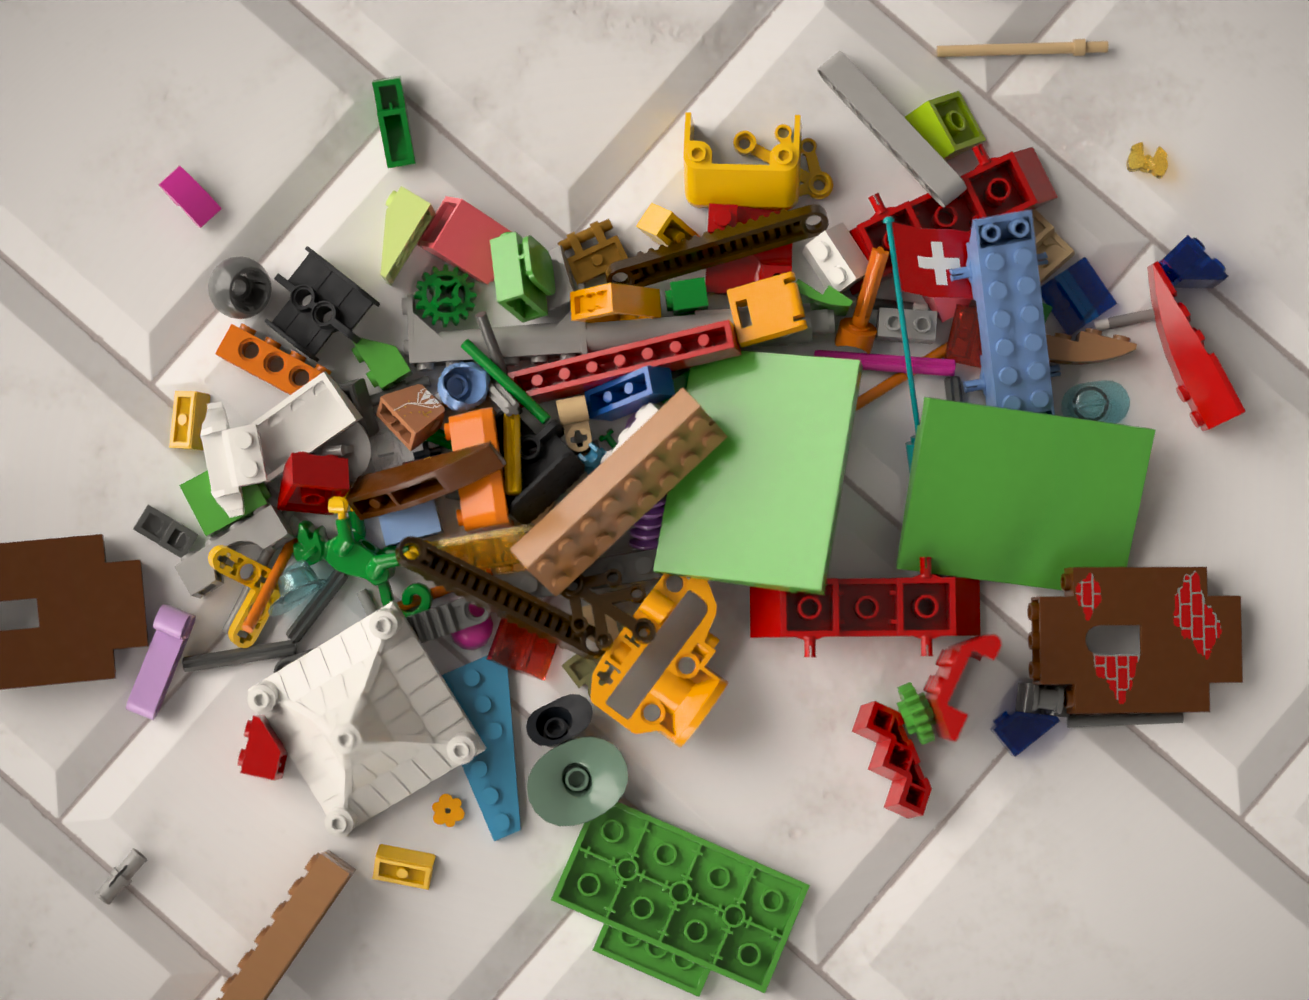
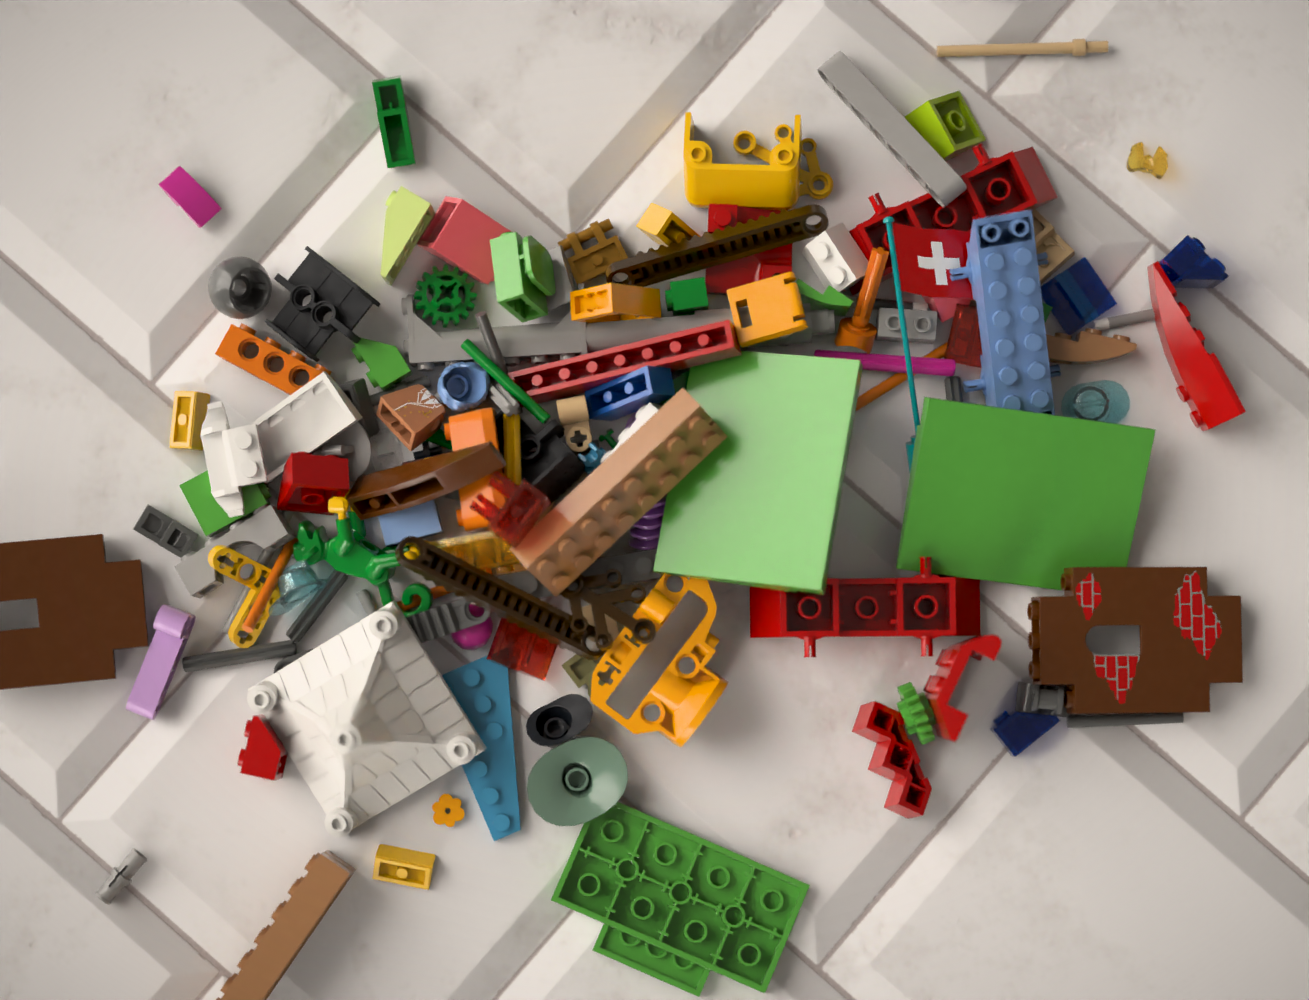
none -> clear red brick [470,470,551,550]

